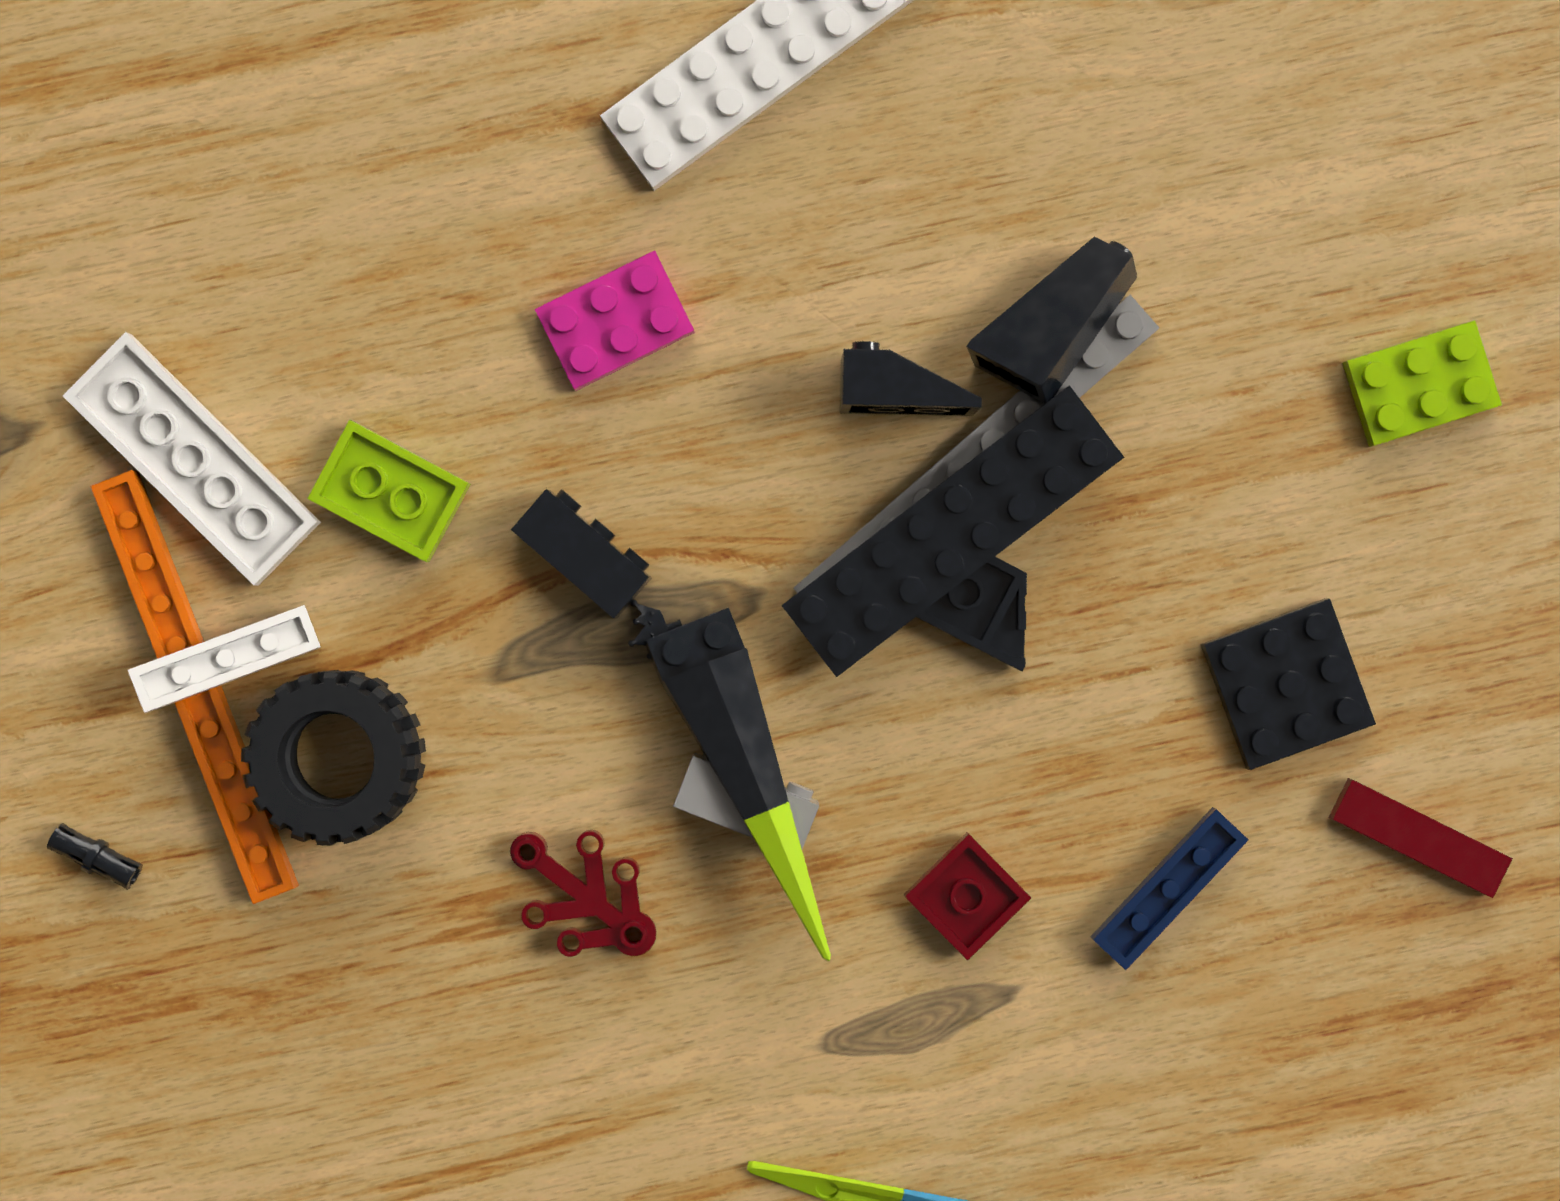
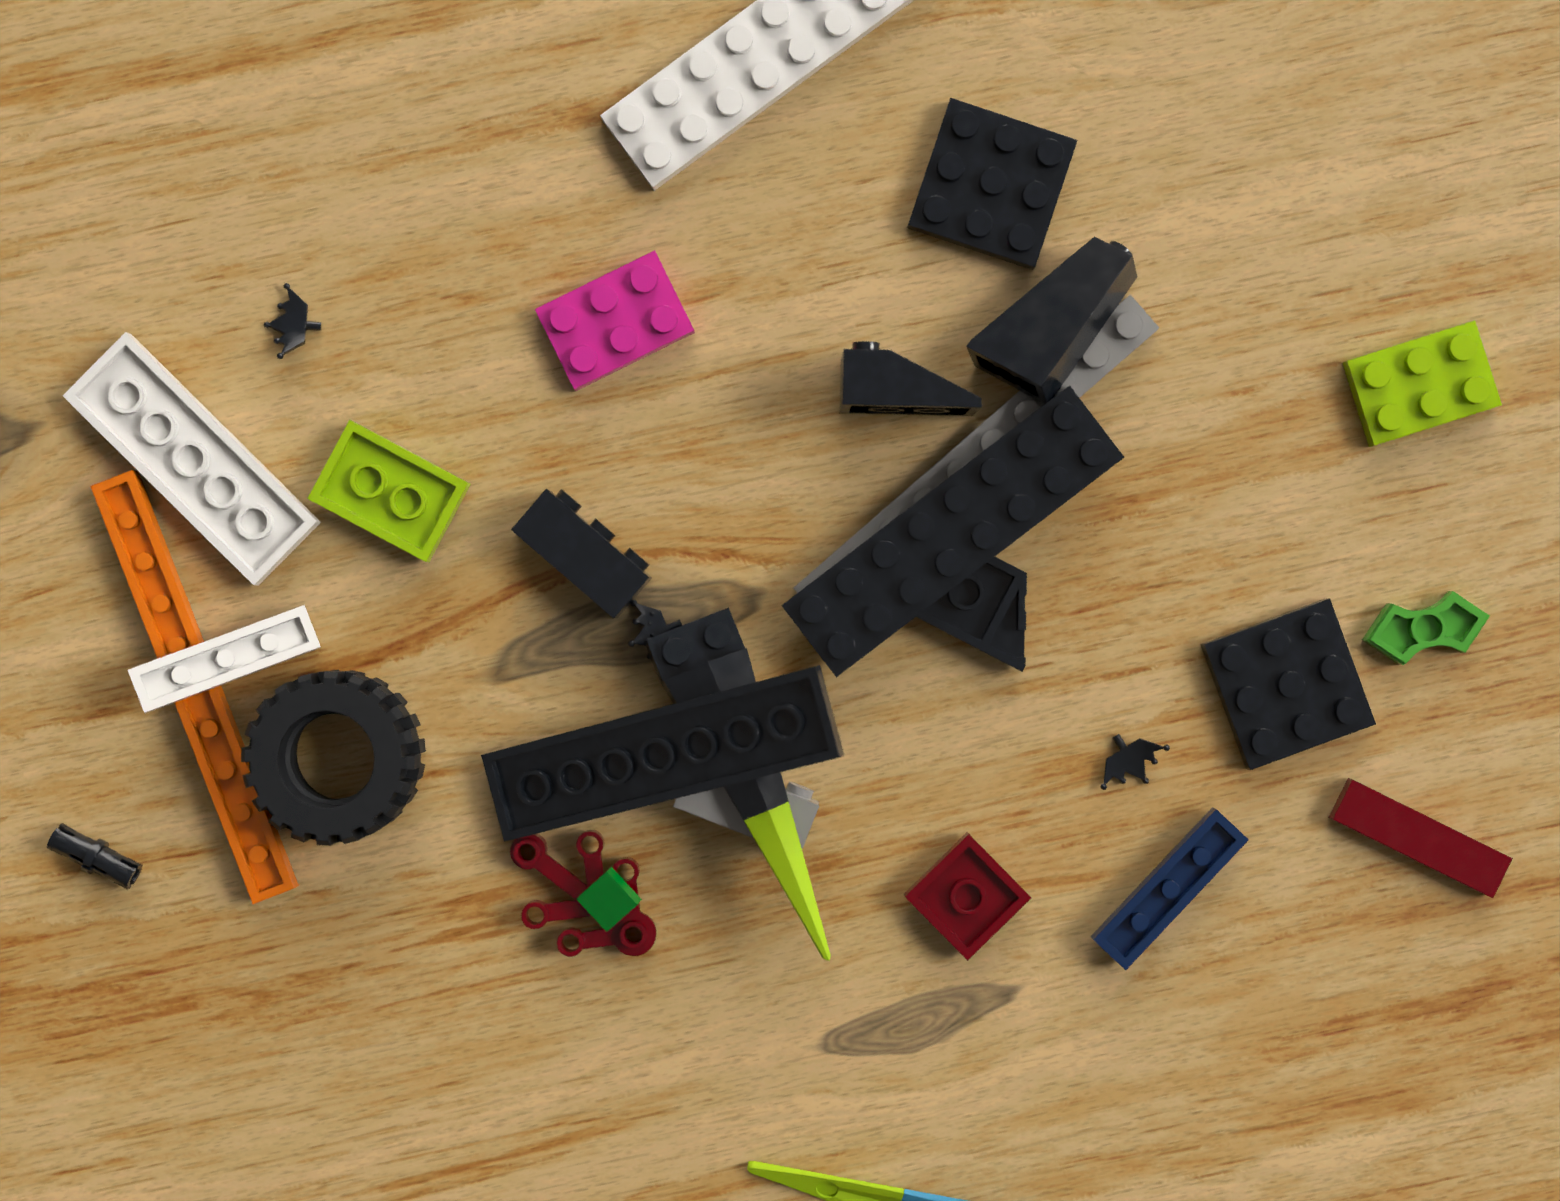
none -> black piece [264,283,322,359]
none -> black plate [481,665,844,842]
none -> green tile [577,866,642,932]
none -> black plate [907,98,1078,270]
none -> black piece [1100,734,1170,790]
none -> bright green tile [1362,591,1490,665]

